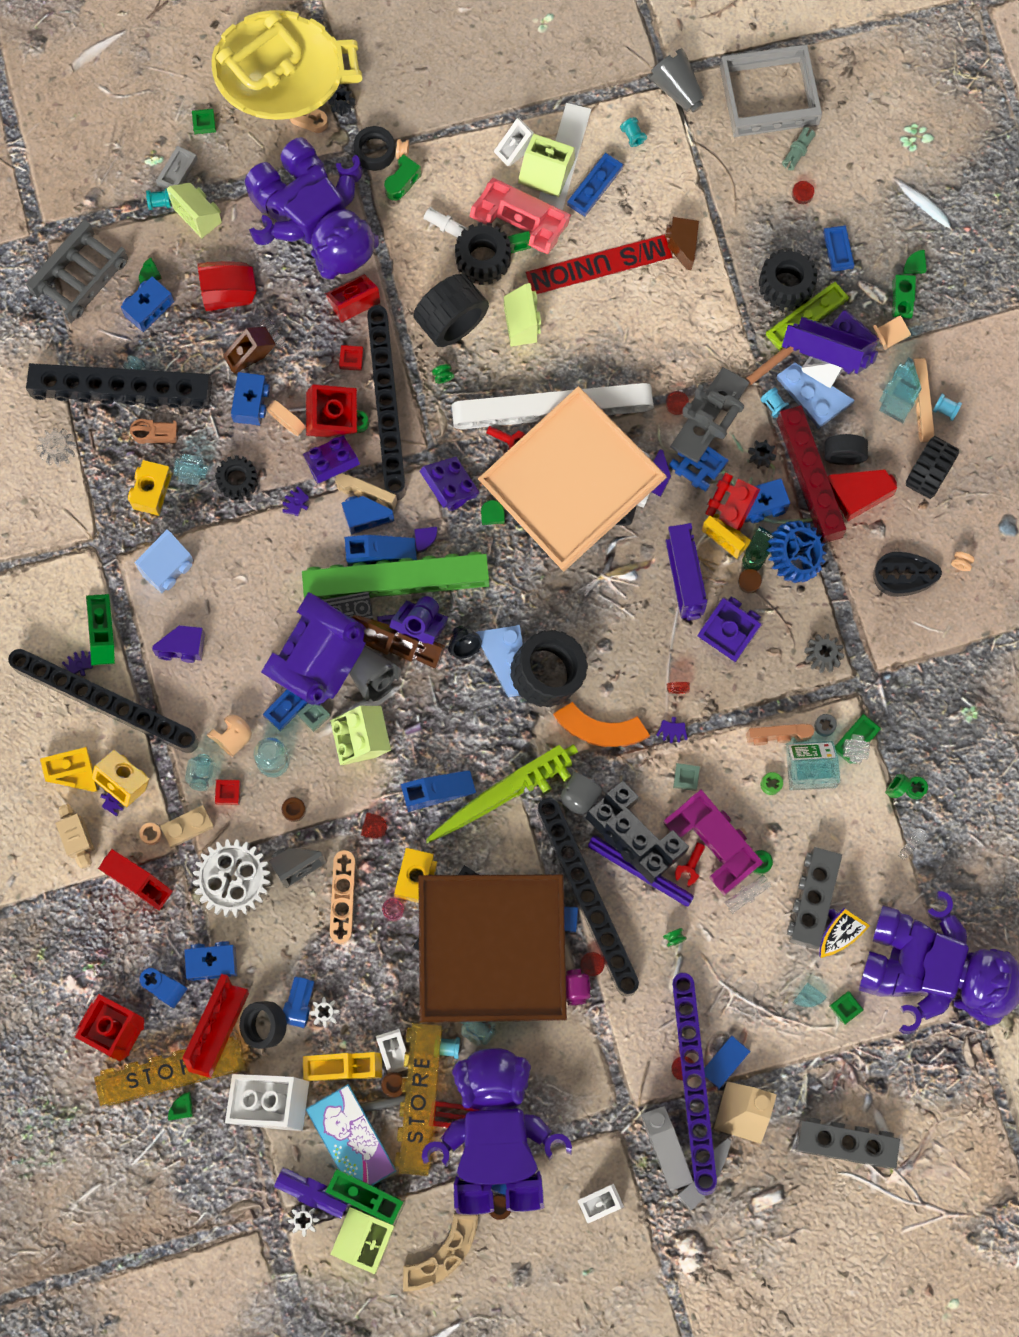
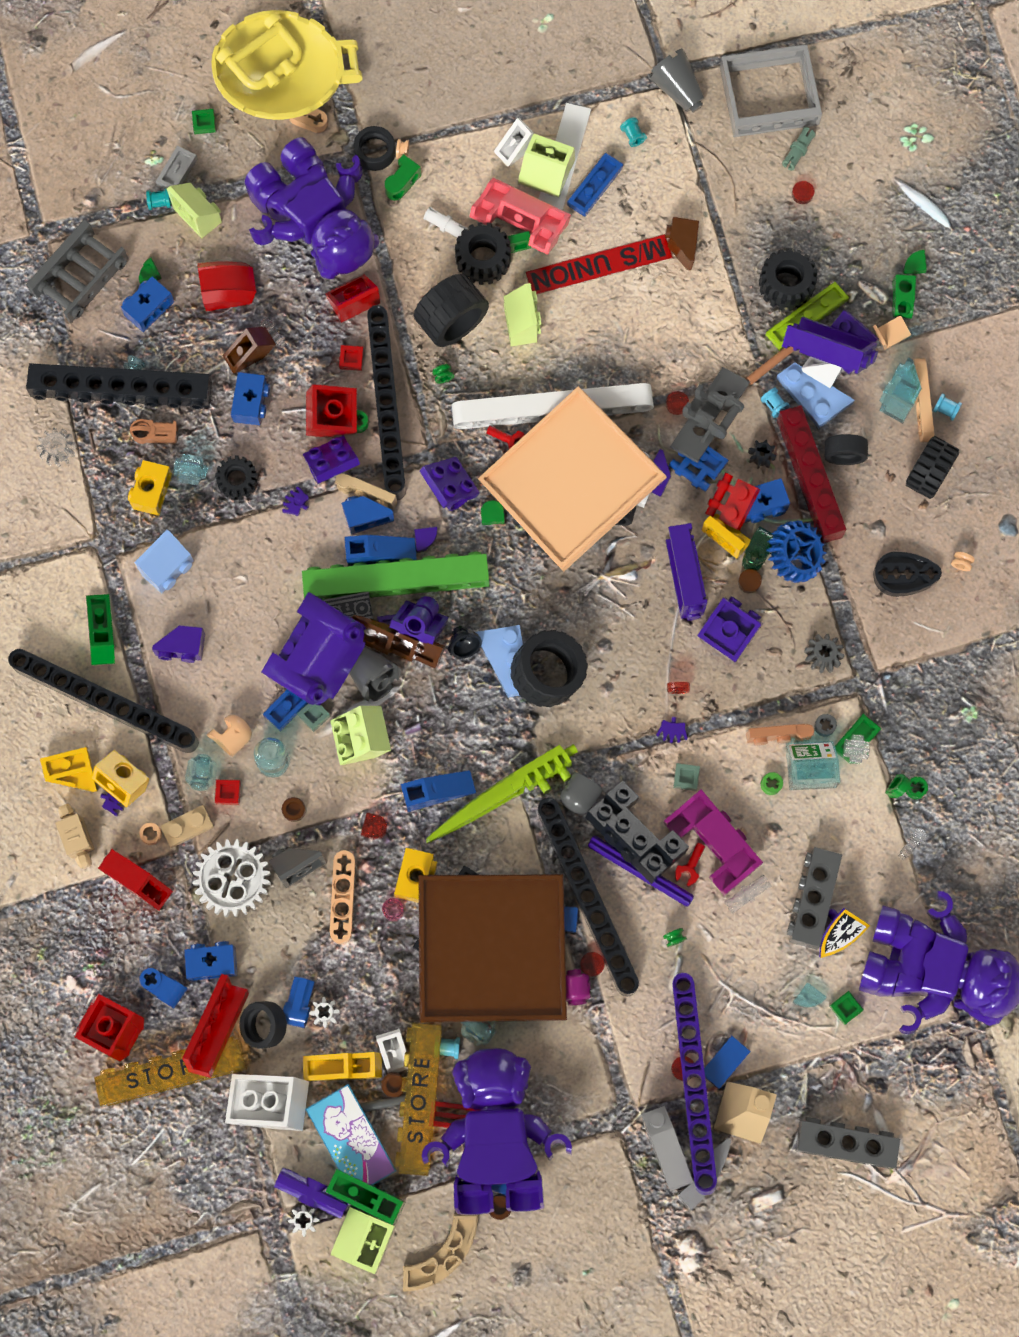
dark purple piece [62,651,93,677] -> none
green tile [168,1092,194,1121] -> none
light nougat beam [266,400,306,436] -> none
black gear [328,87,356,116] -> none
orange tile [553,702,650,747] -> none
white slope [577,1184,624,1223] -> none
green tile [753,850,773,875] -> none
blue tile [823,225,855,272] -> none
red slope [827,469,897,521] -> none

